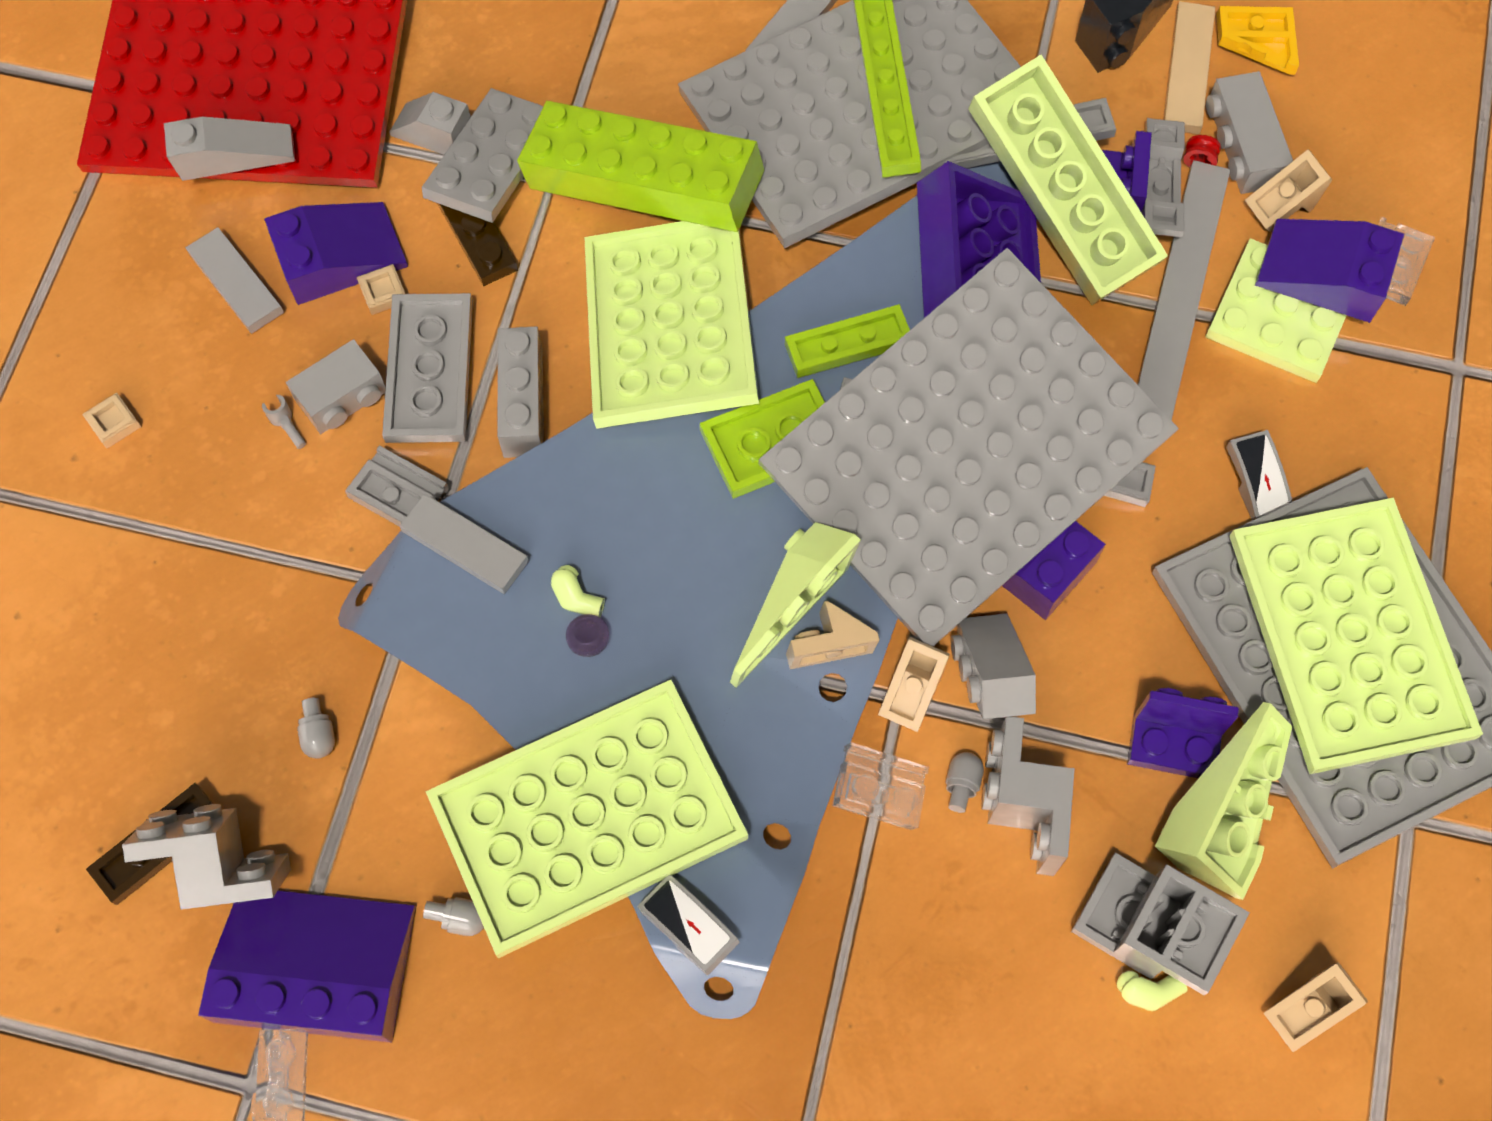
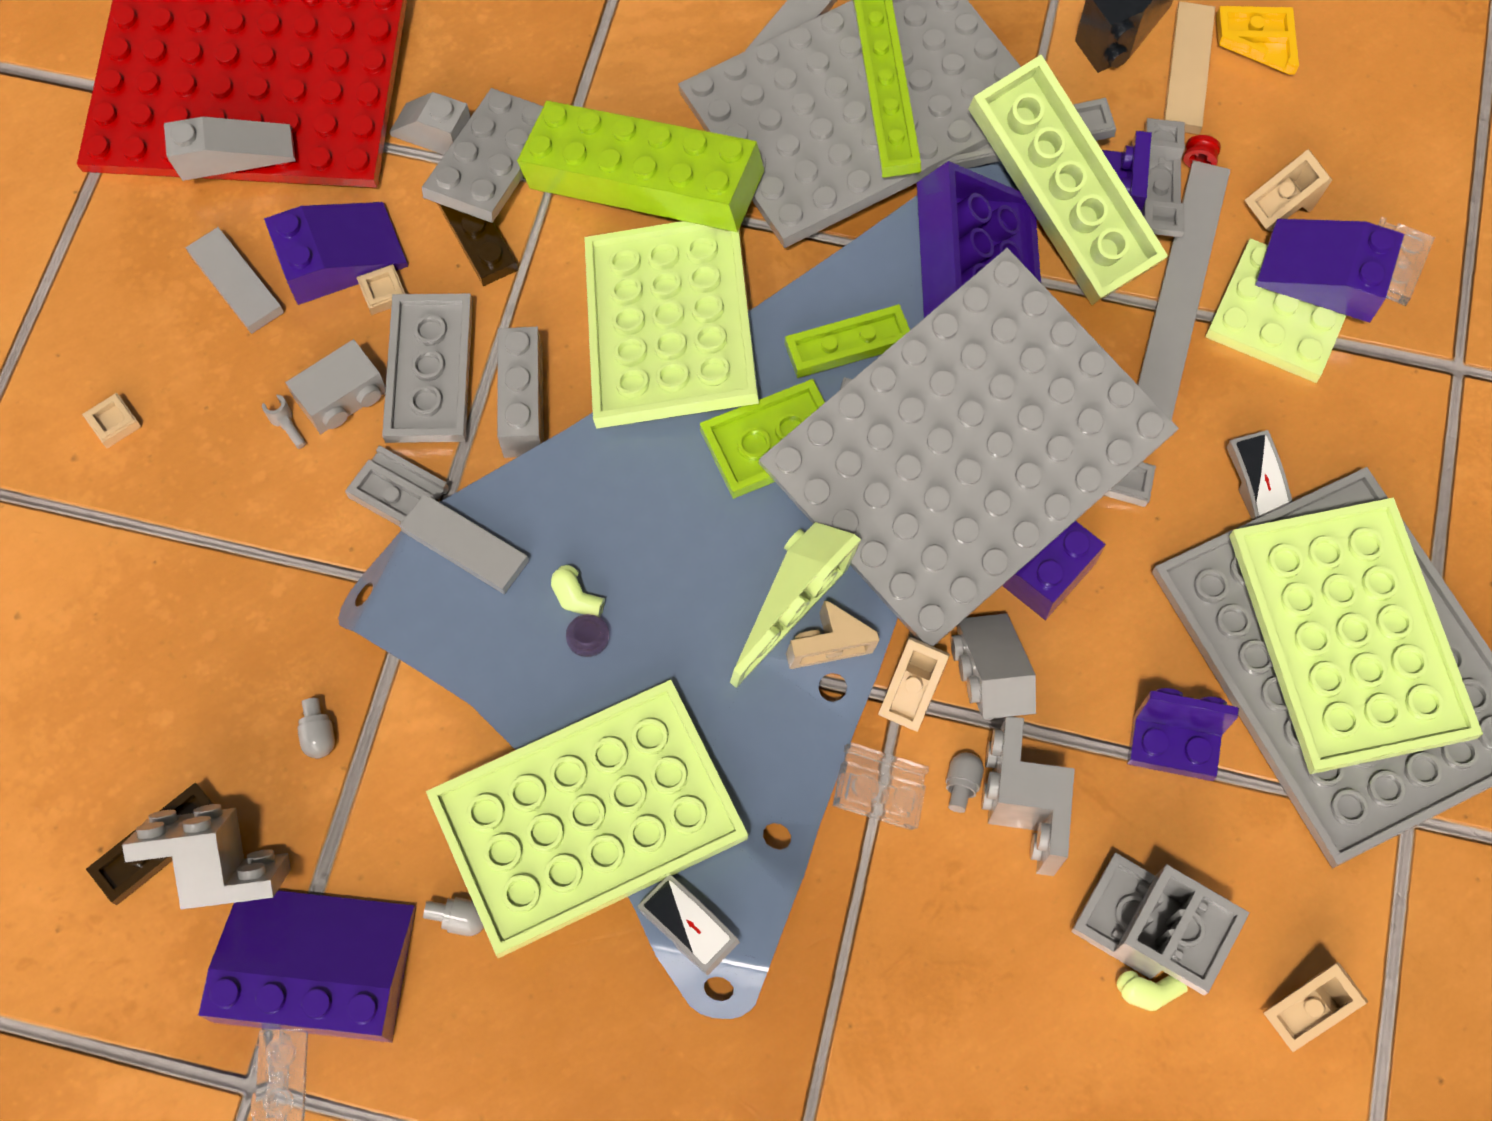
yellowish green wedge [1155,702,1292,900] -> none
light grey brick [1206,71,1293,194] -> none

